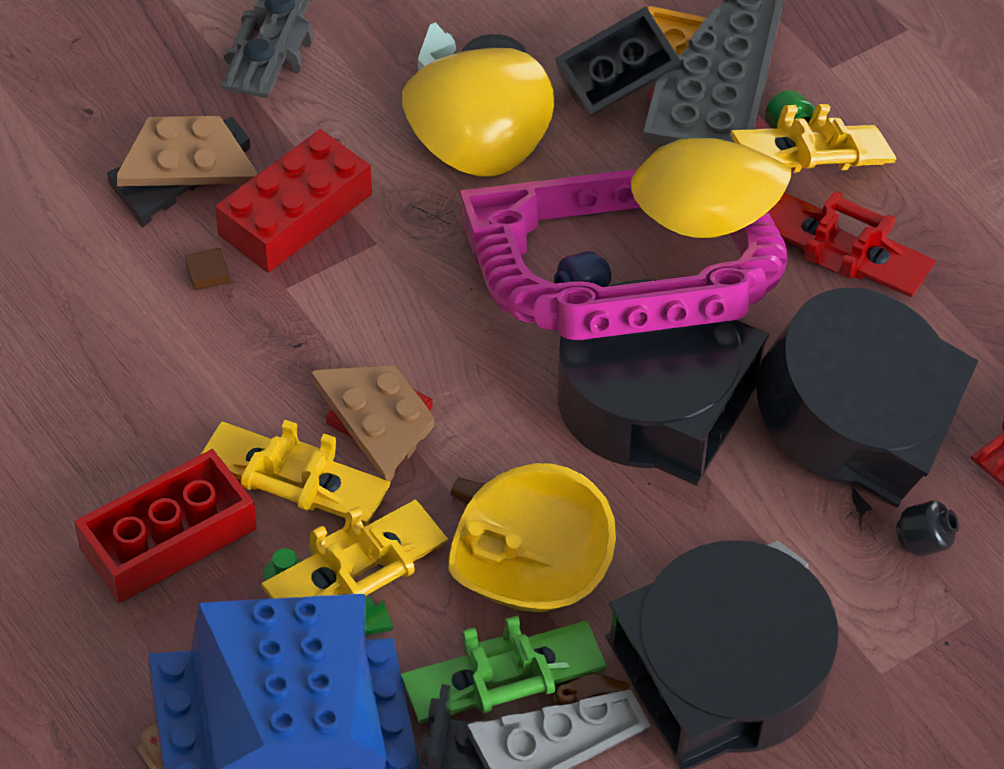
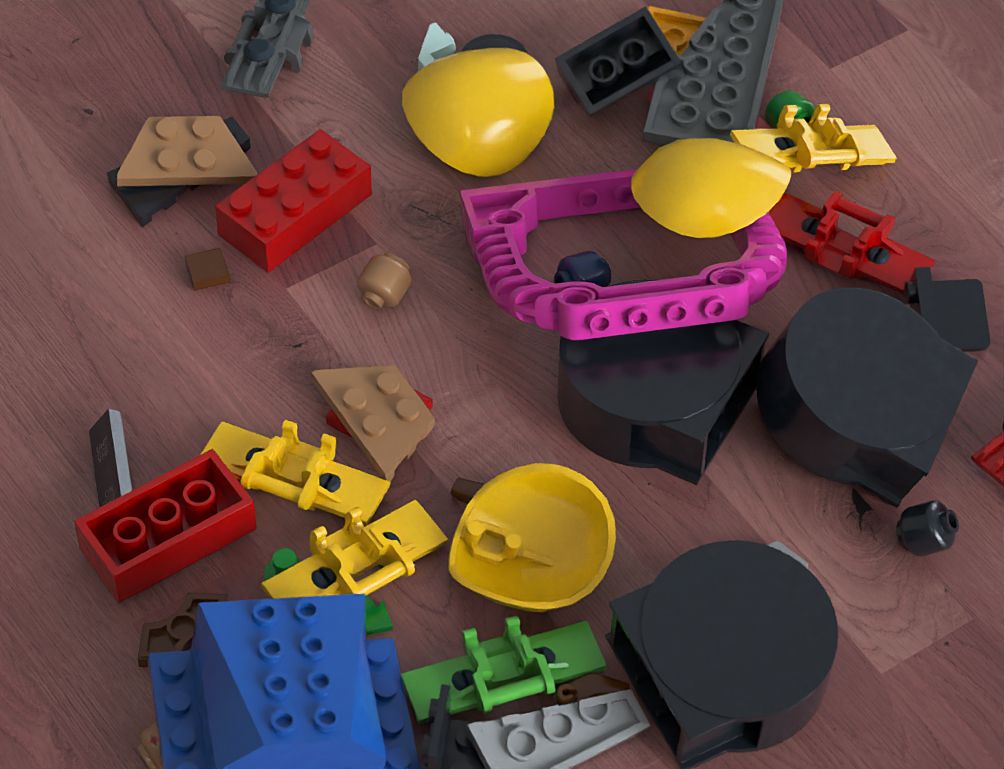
none -> black tile [89,408,132,507]
none -> reddish brown tile [138,593,229,667]
none -> medium nougat head [357,253,412,310]
none -> black bracket [904,267,991,352]

